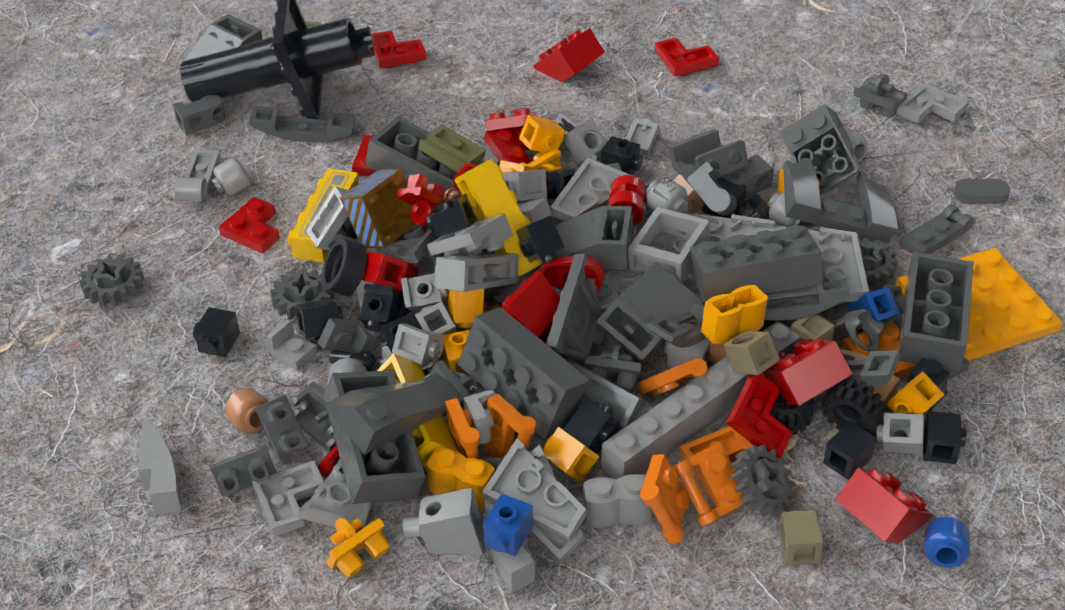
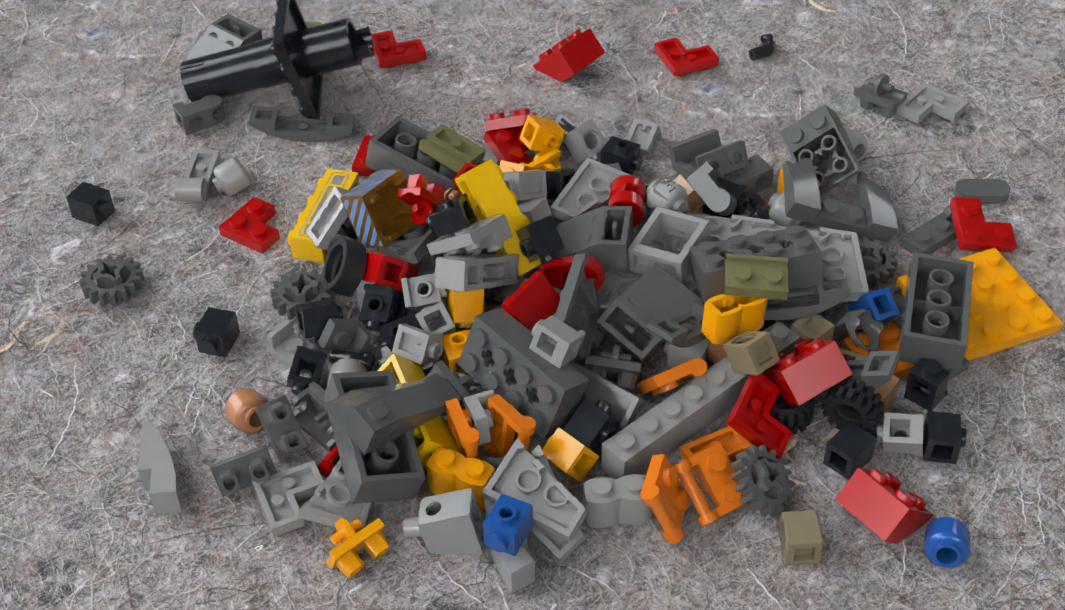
light orange brick [886,371,945,414] -> none
none -> black brick [66,182,115,226]
none -> black brick [286,345,327,395]
none -> light grey brick [529,315,586,369]
none -> olive plate [724,253,788,300]
none -> black arm [749,33,776,61]
none -> red plate [950,197,1017,253]

